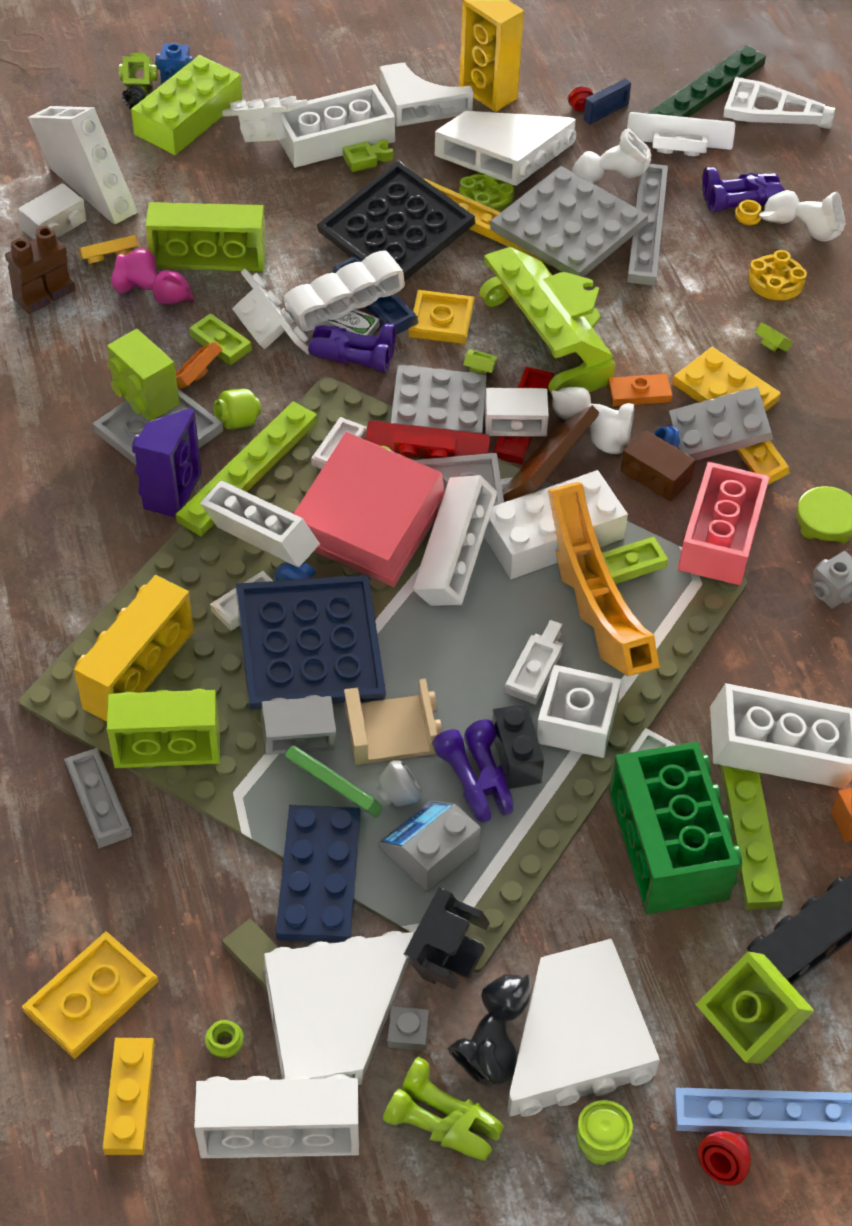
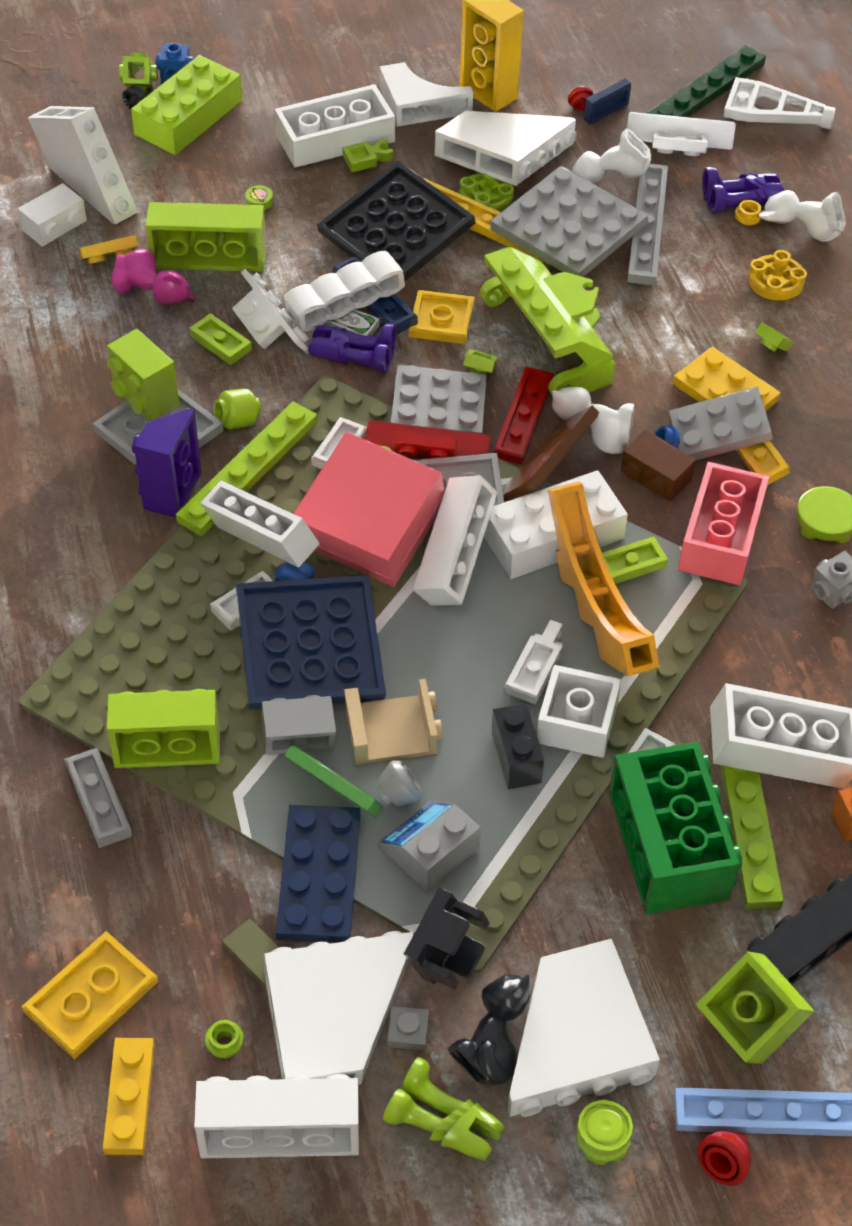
reddish brown hips [5,225,76,314] -> none
yellow brick [74,575,194,722] -> none
orange plate [176,342,223,390] -> none
white bracket [222,96,308,142] -> none
dark purple piece [432,719,513,823] -> none
white brick [485,388,549,437] -> none
orange plate [607,374,672,407] -> none
none -> lime tile [245,185,273,210]

